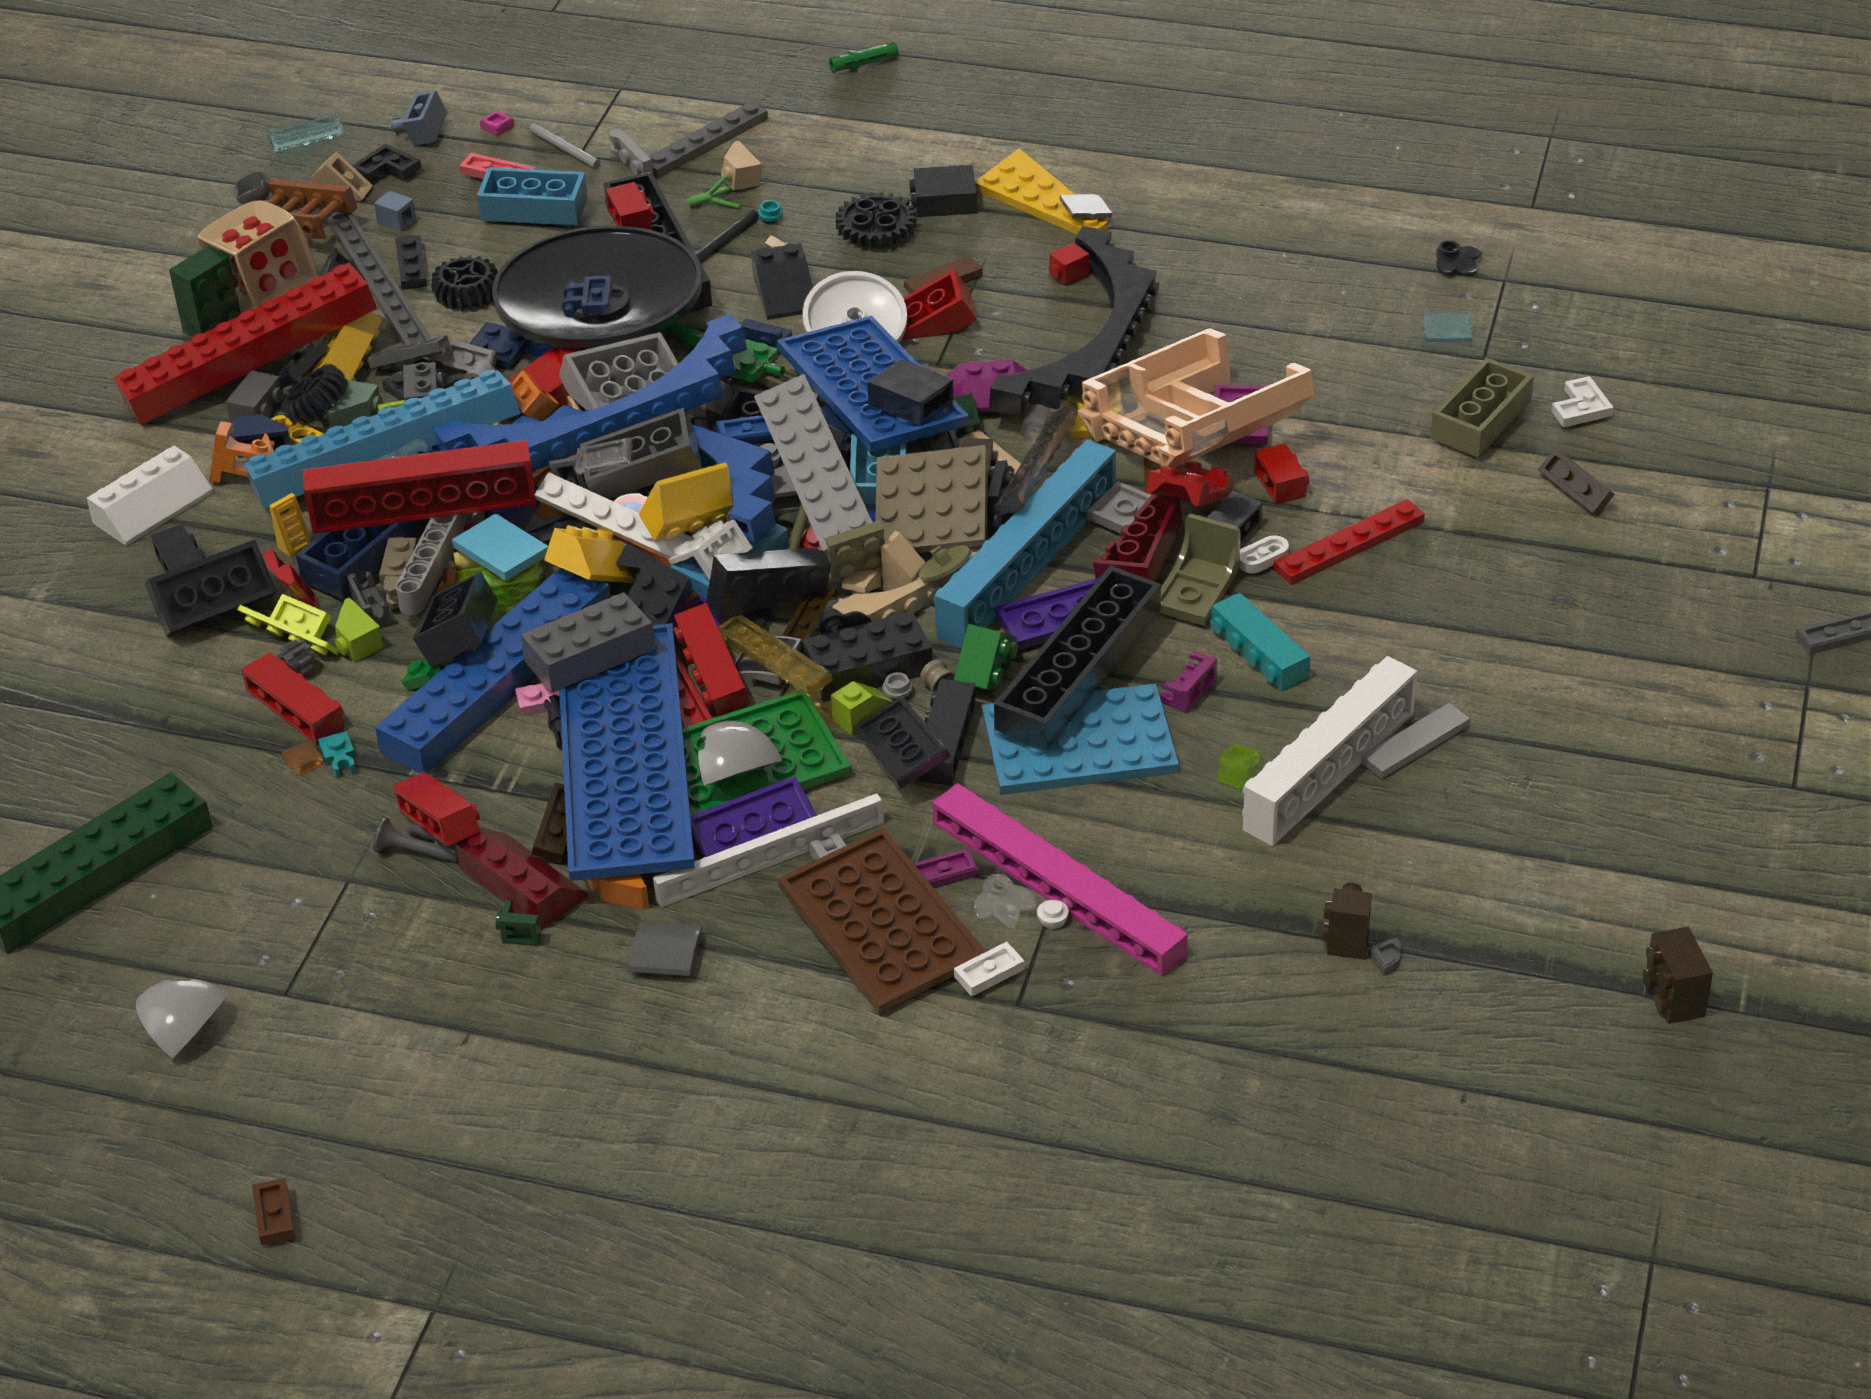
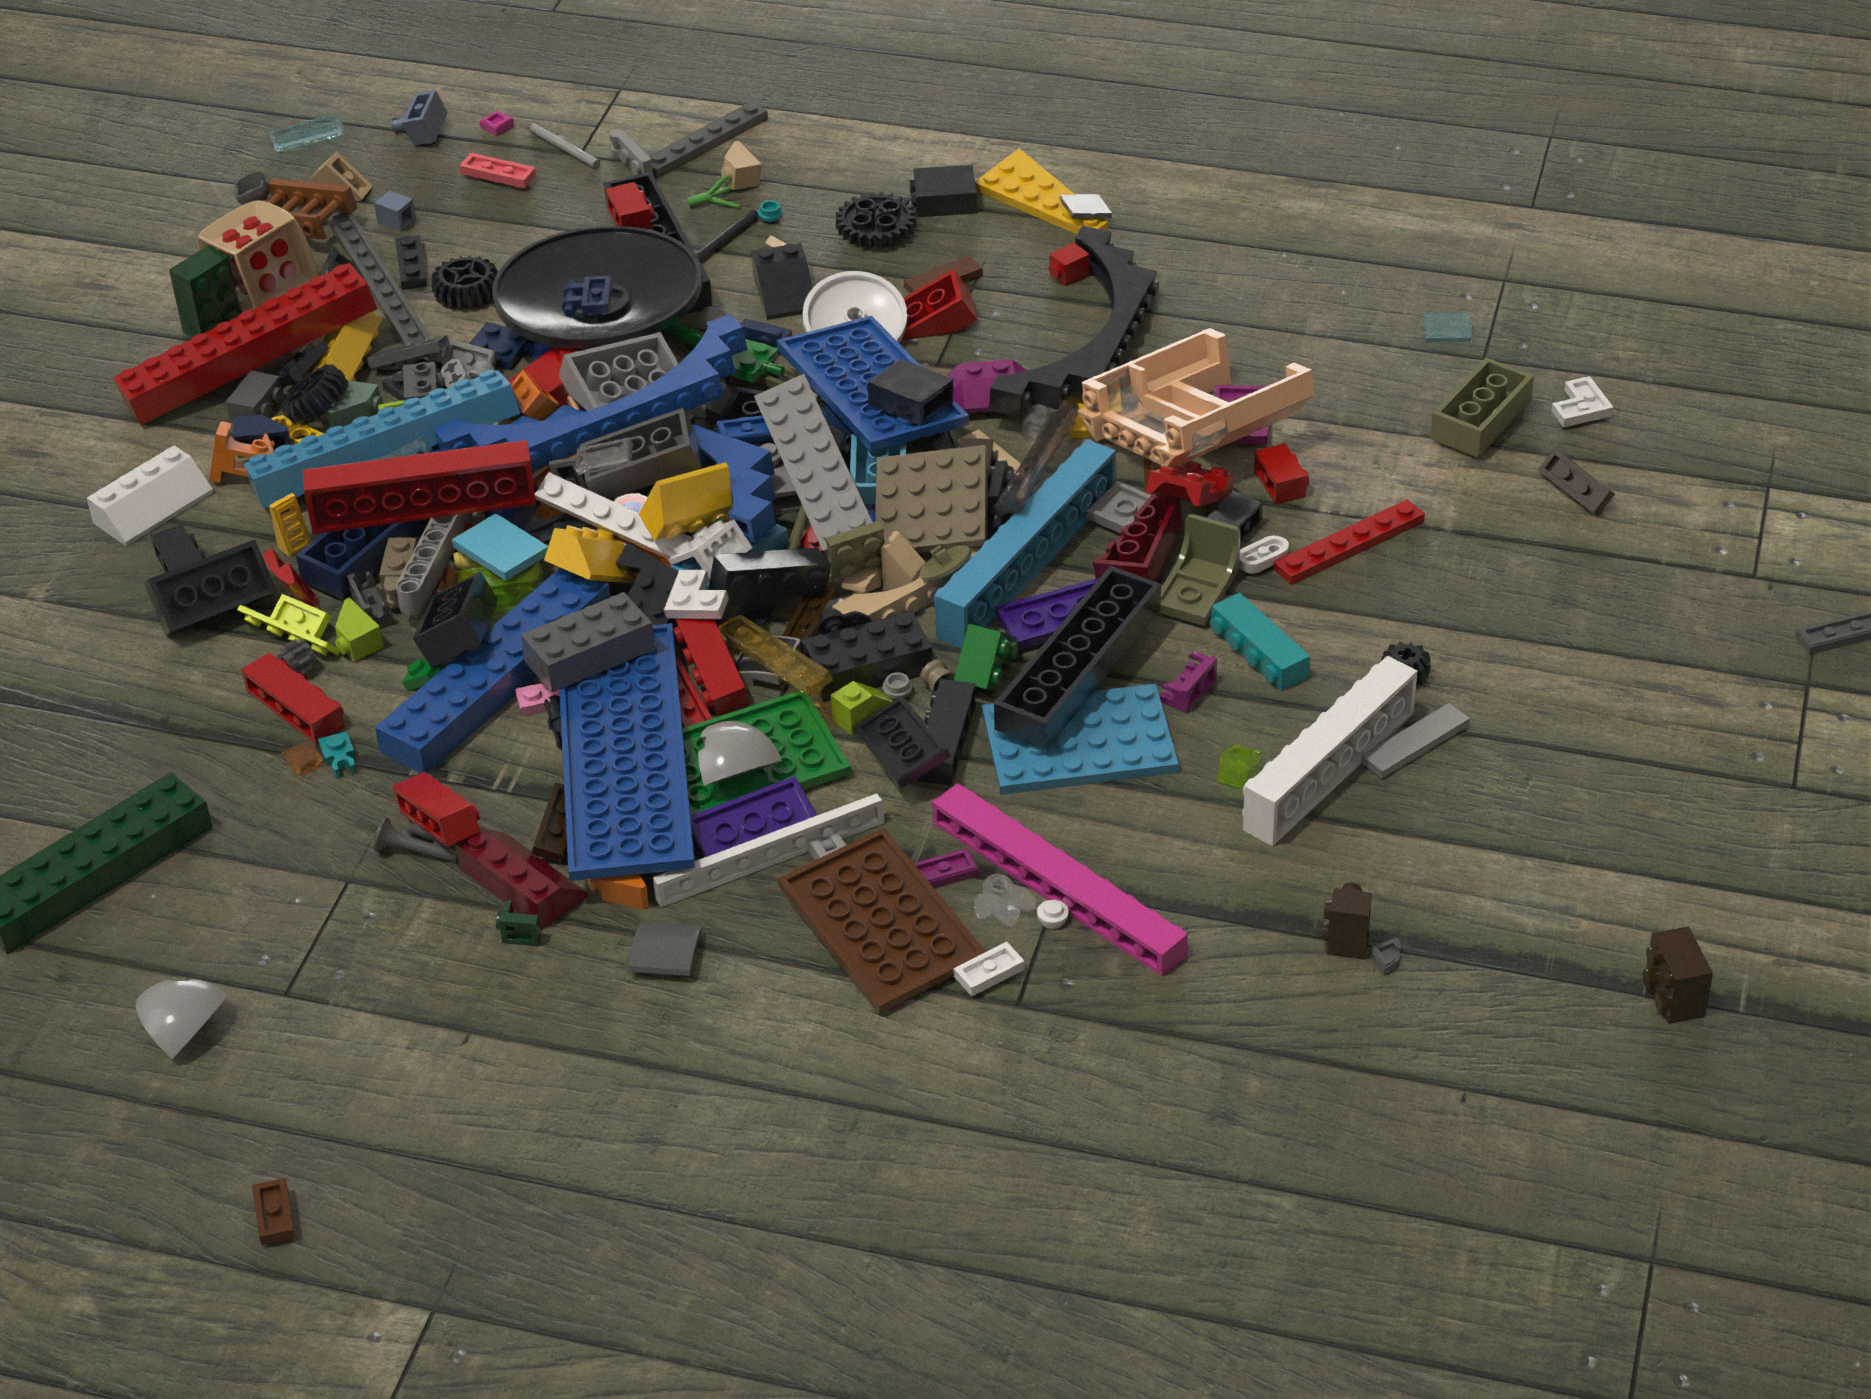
black plate [352,144,421,182] -> none
dark azure brick [477,167,588,226] -> none
green pin [829,42,899,73] -> none
dark green bracket [953,393,982,435] -> none
black plate [1436,240,1482,275] -> none
none -> light grey beam [441,359,472,388]
none -> white plate [664,570,729,619]
none -> black gear [1381,641,1431,685]

